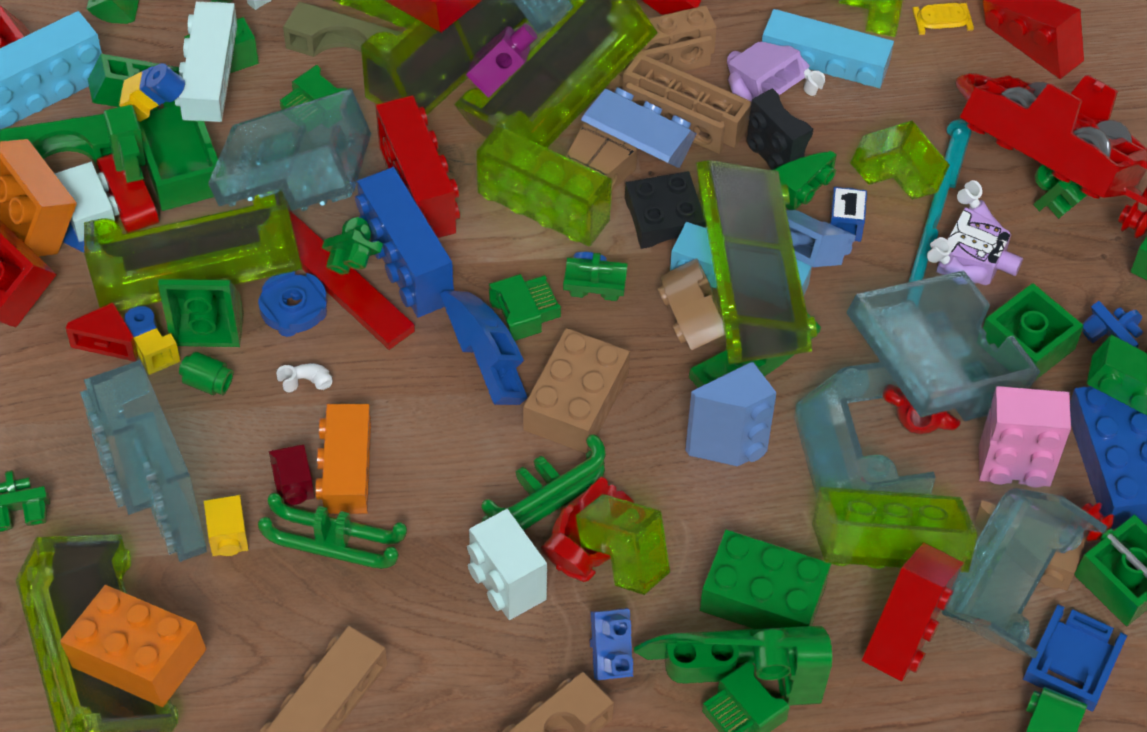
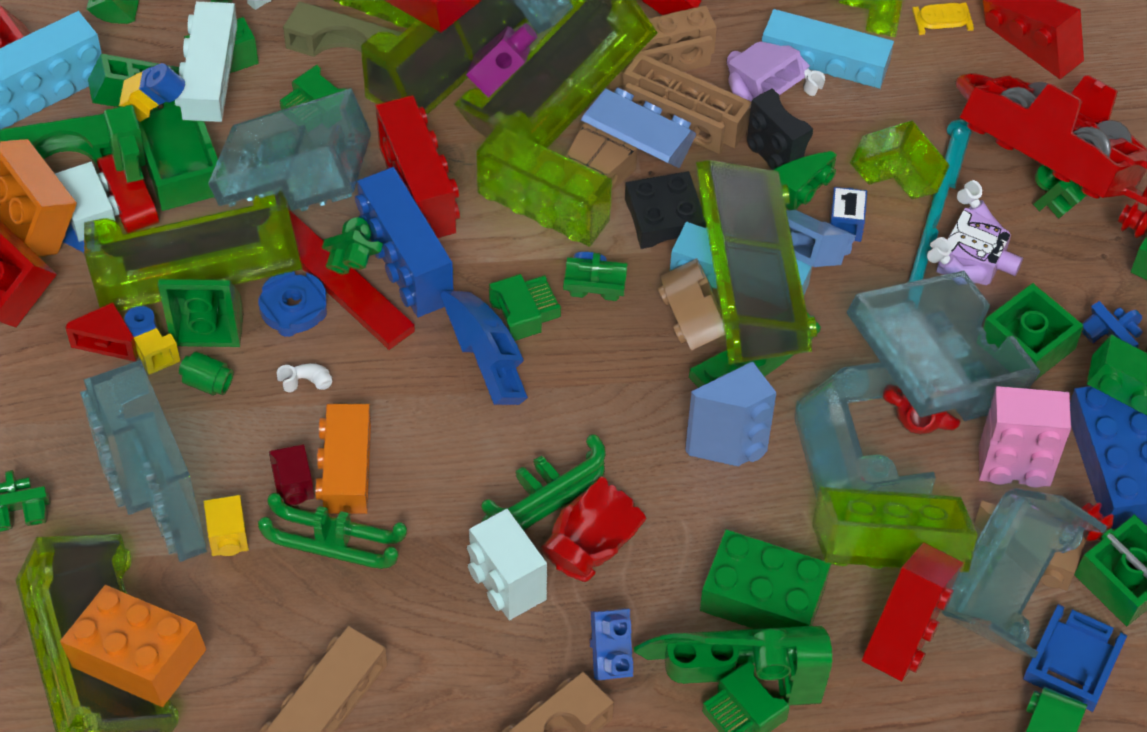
medium nougat brick [523,328,630,454] -> none
clear neon green brick [576,494,670,595] -> none

